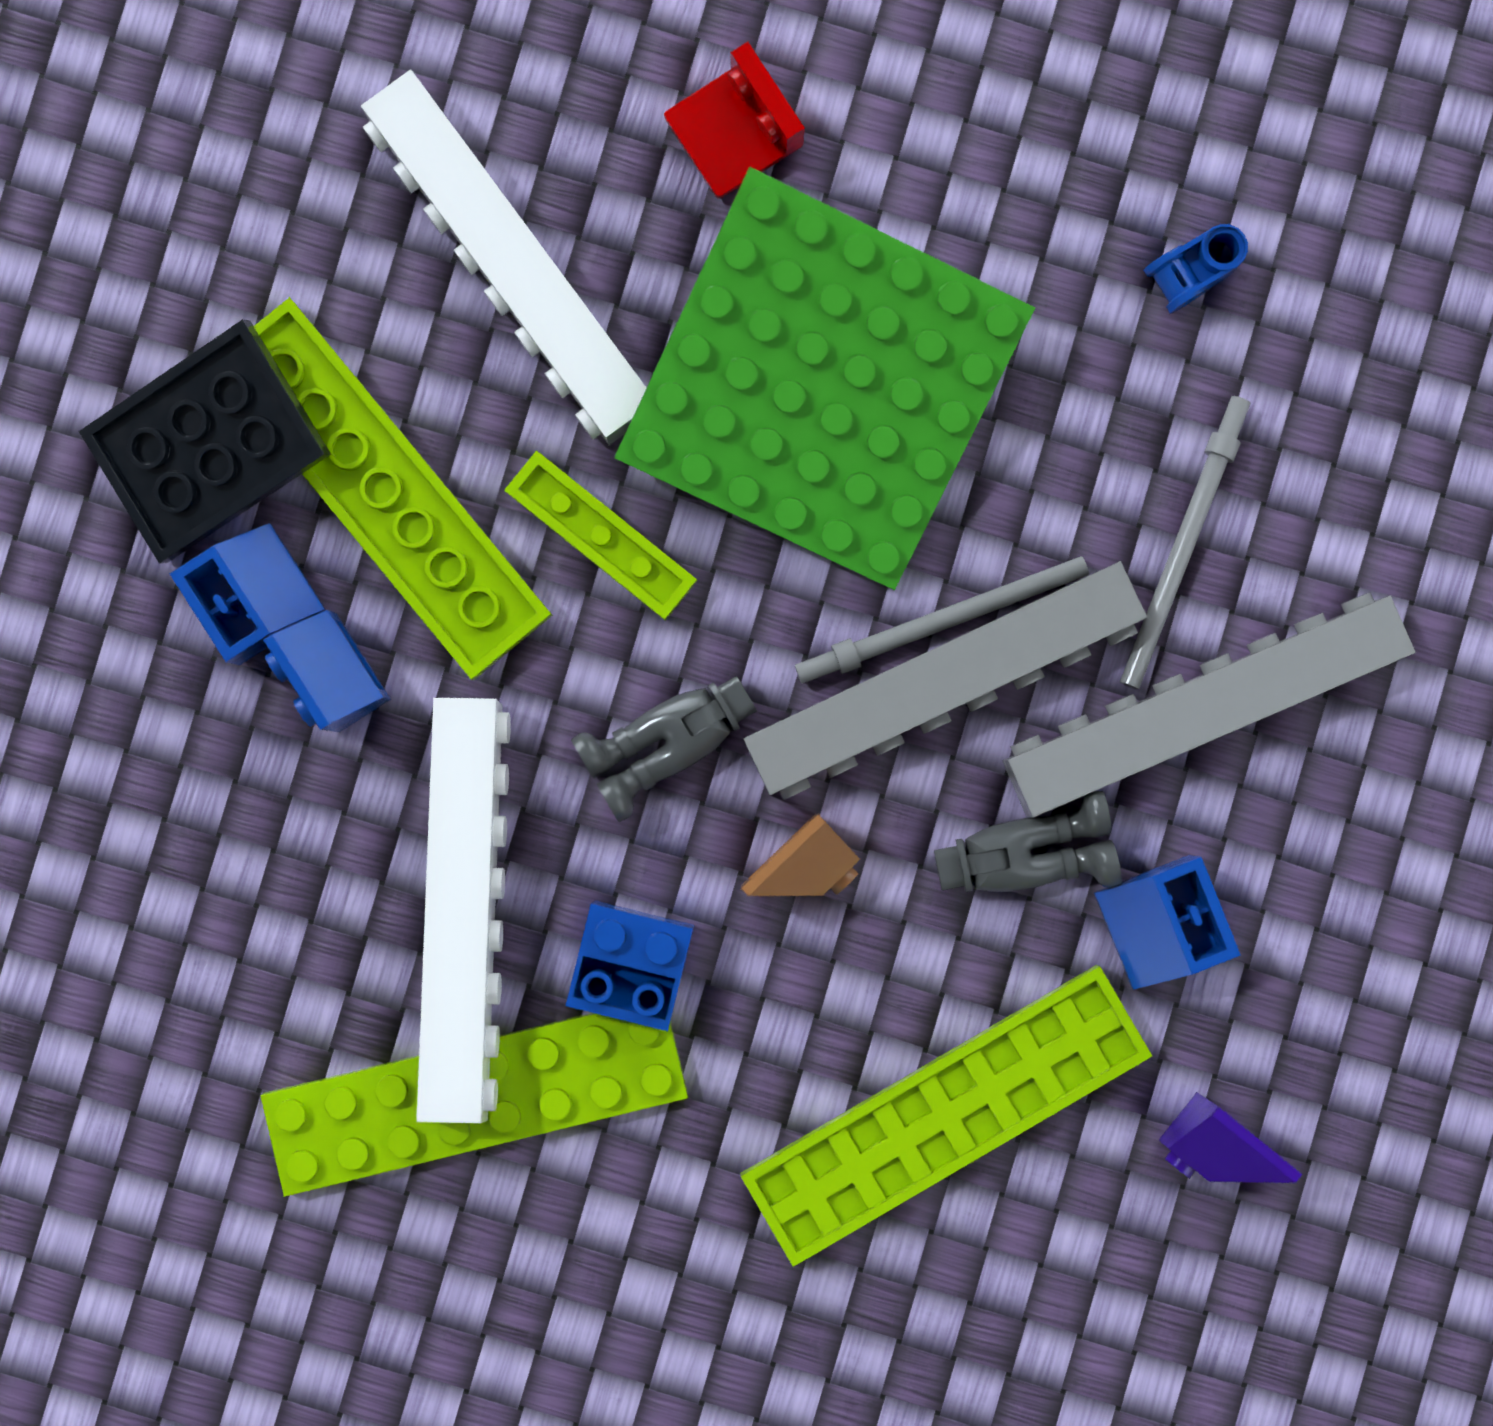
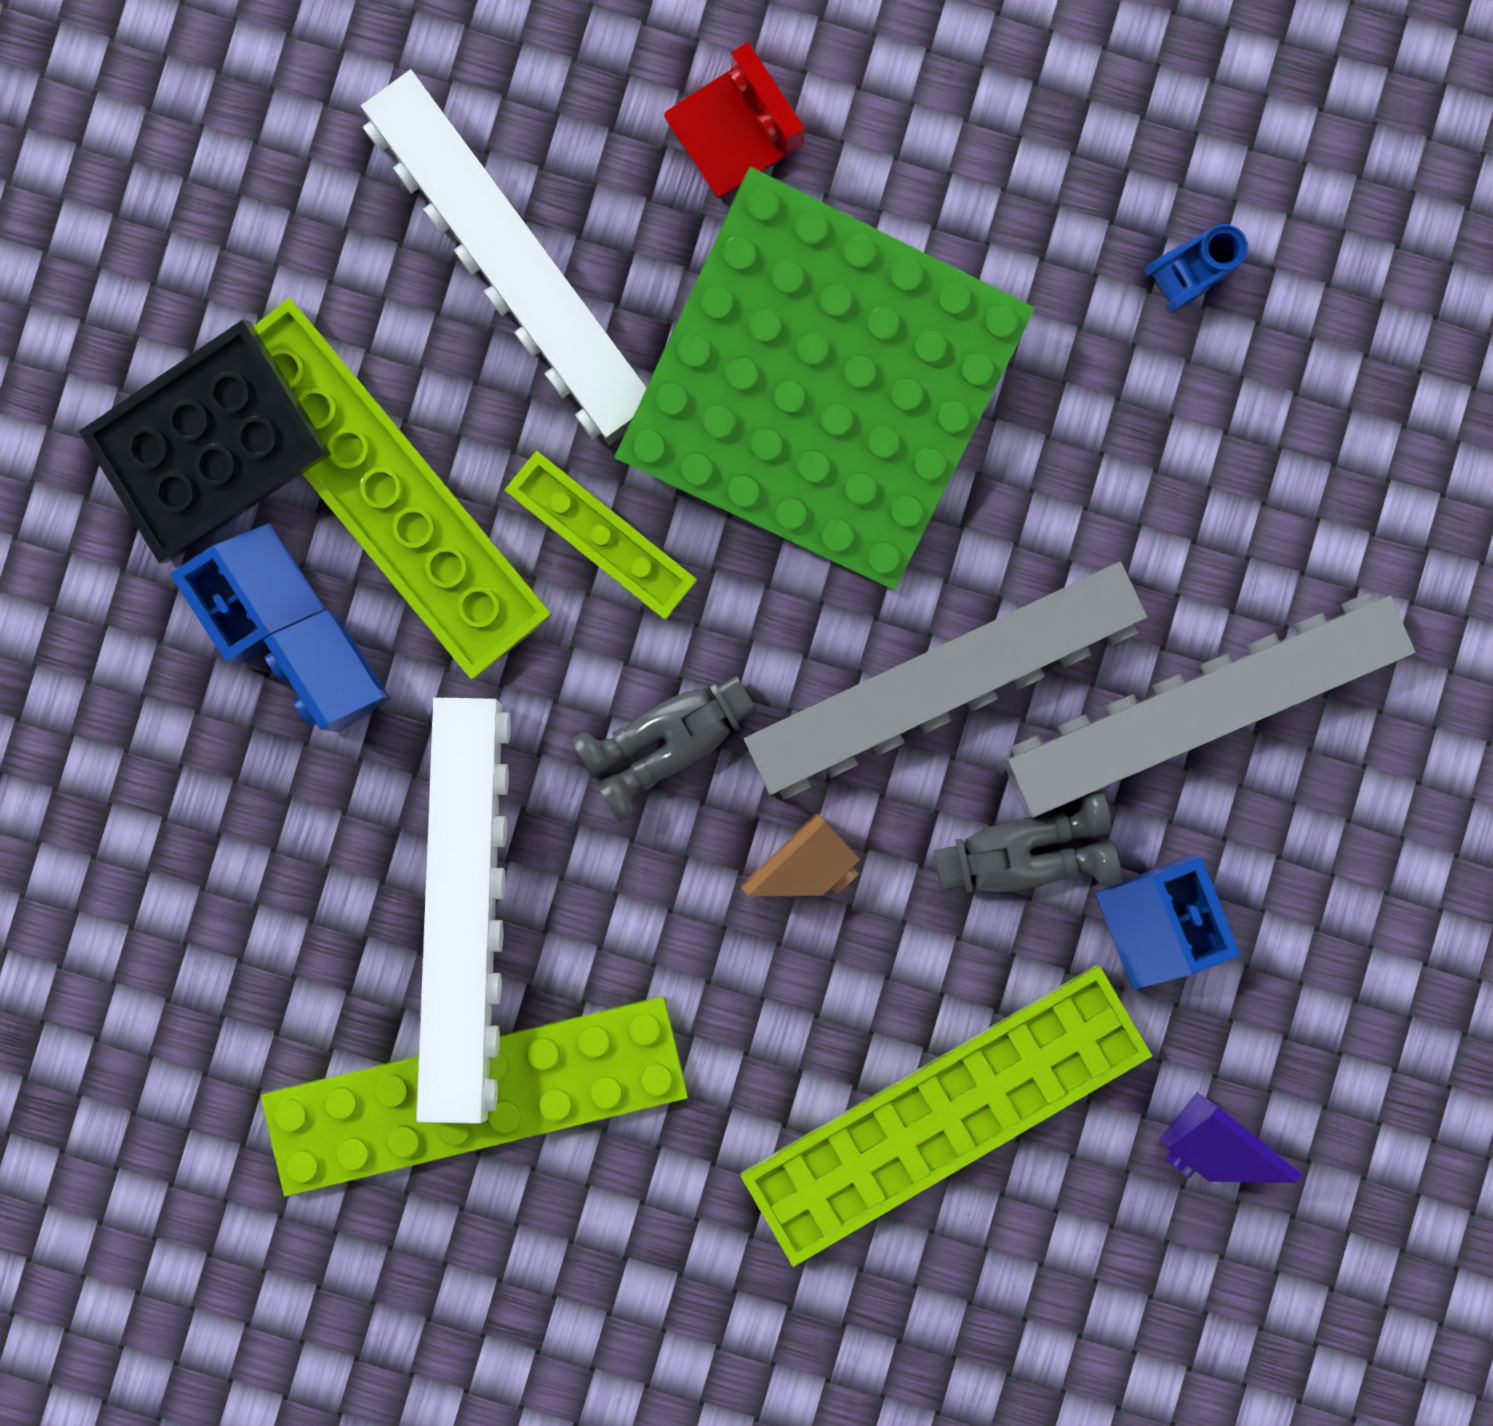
blue slope [565,900,694,1031] -> none
light grey bar [794,556,1089,684] -> none
light grey bar [1120,396,1251,689] -> none

